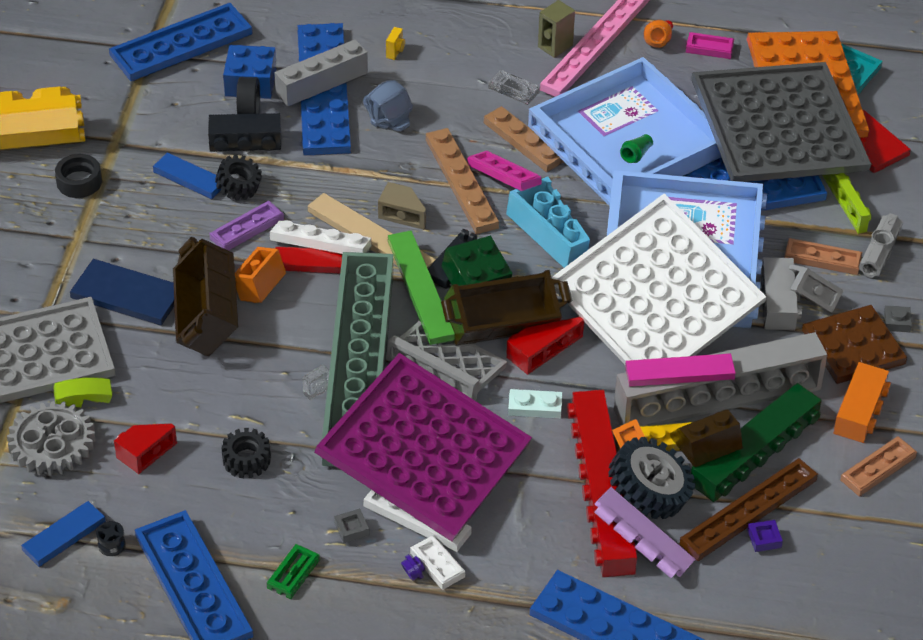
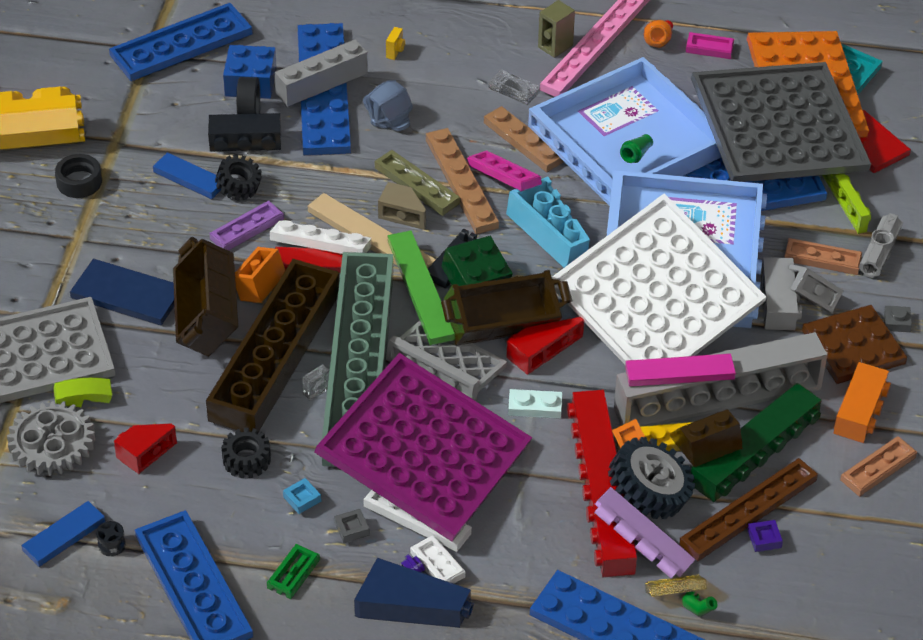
none -> dark brown brick [206,259,340,432]
none -> dark azure plate [283,478,321,514]
none -> dark blue slope [354,558,474,628]
none -> olive plate [375,150,460,216]
none -> clear yellow tile [645,575,707,597]
none -> green arm [682,590,718,617]

